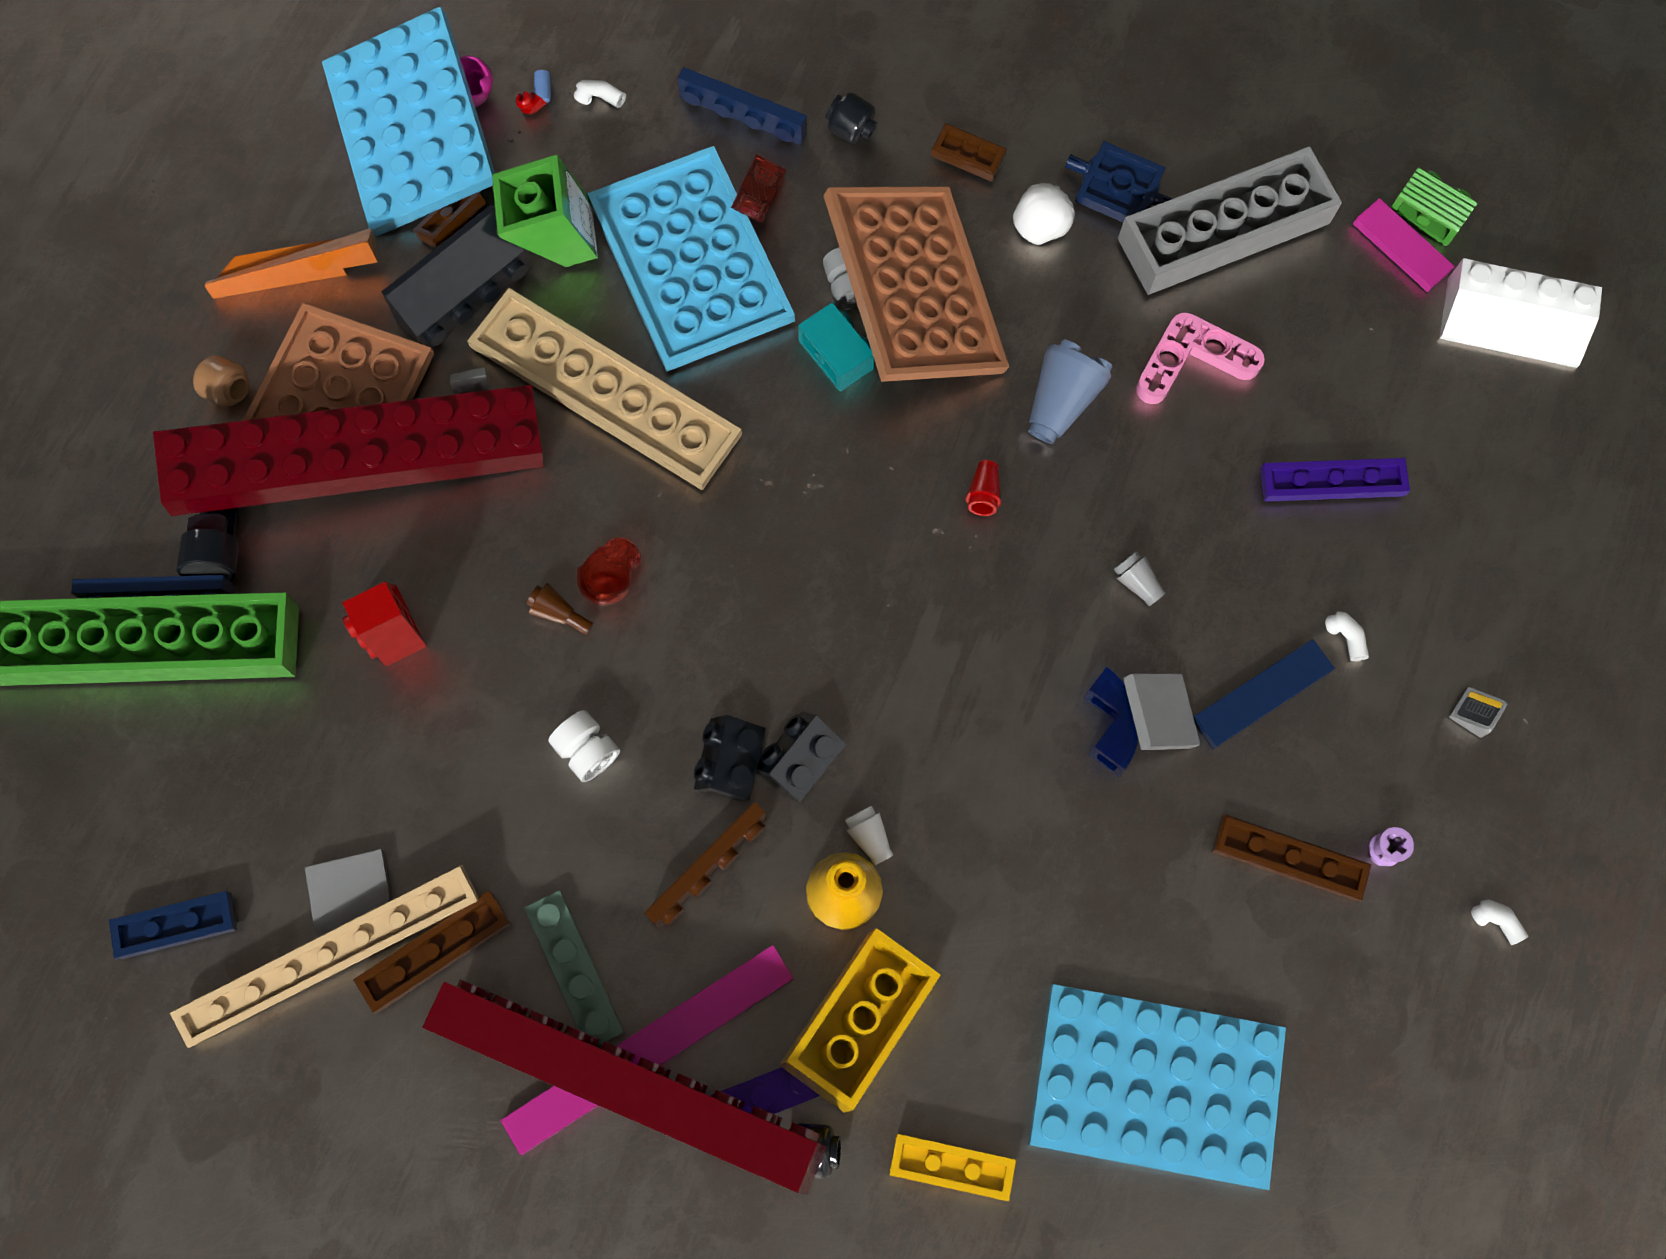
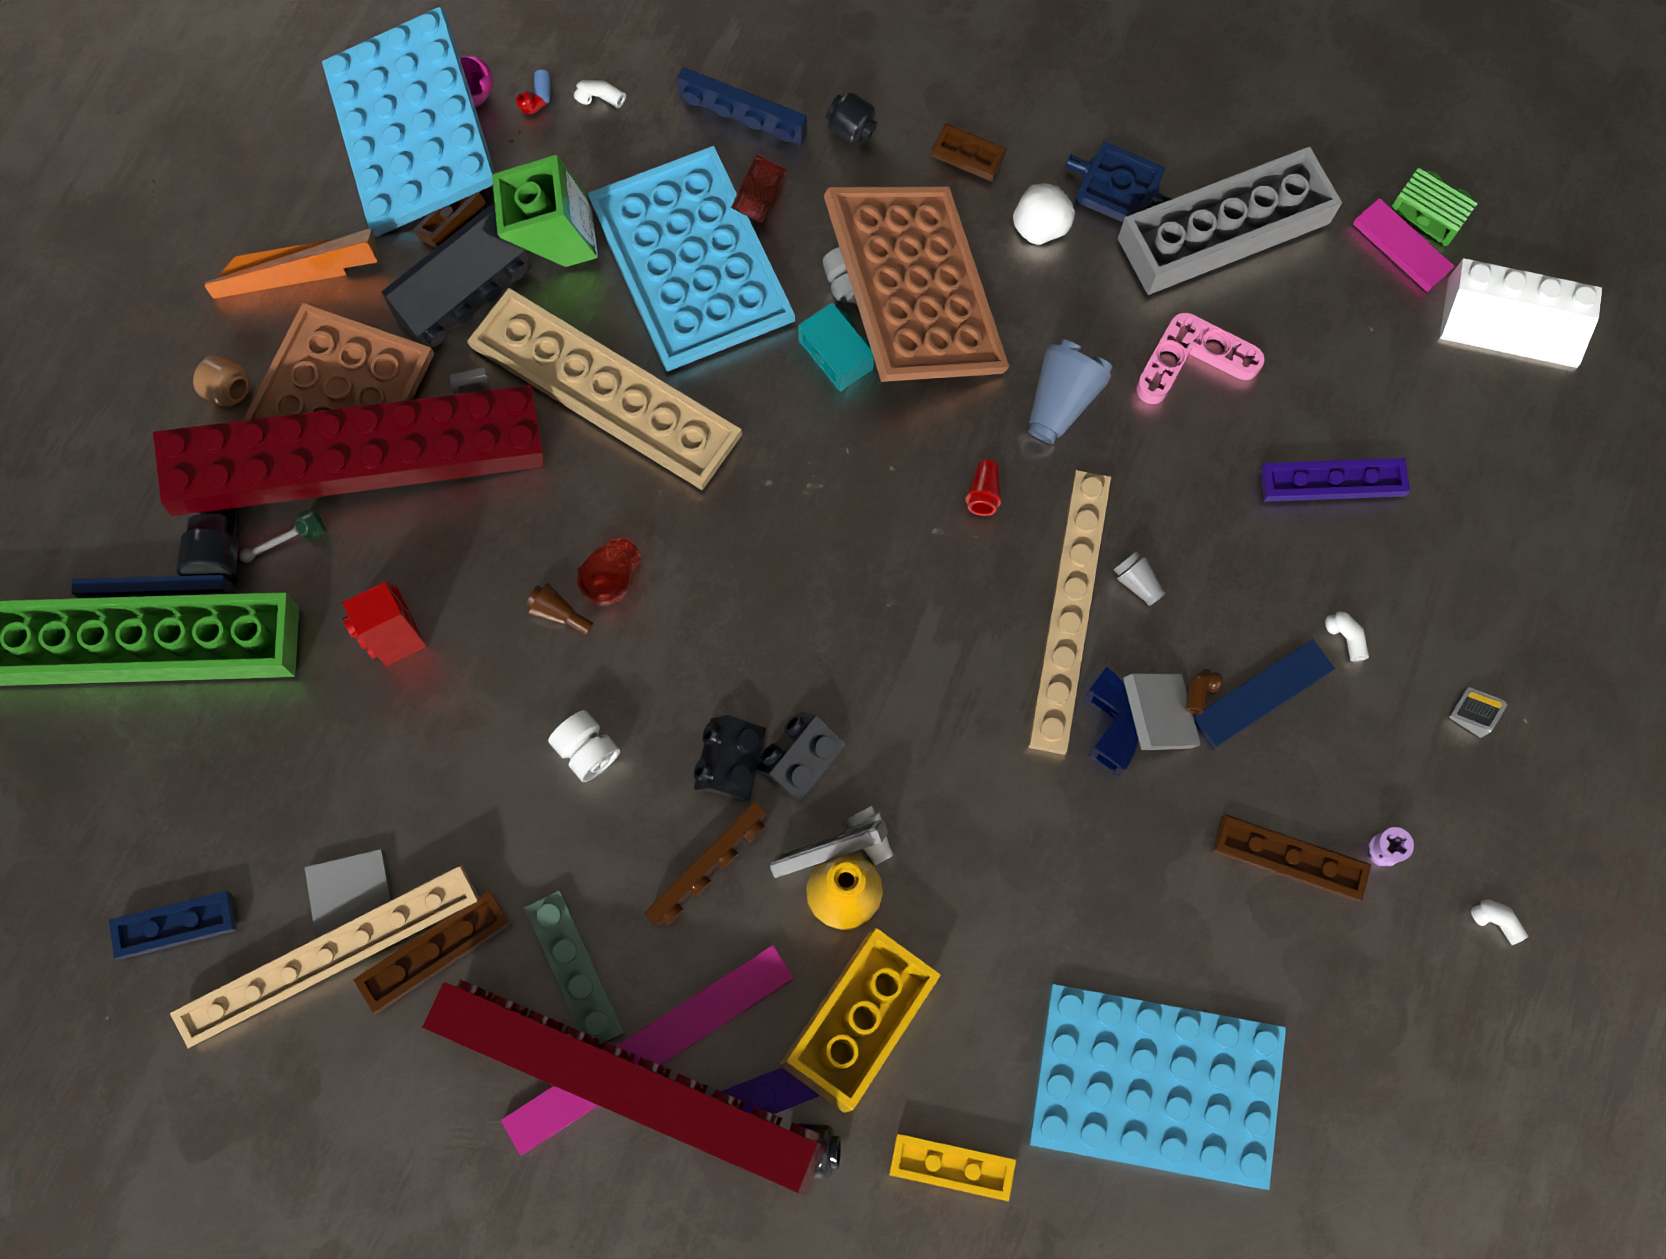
none -> hinge [239,507,327,563]
none -> light grey tile [770,820,888,878]
none -> tan plate [1028,470,1111,755]
none -> reddish brown arm [1185,669,1222,714]

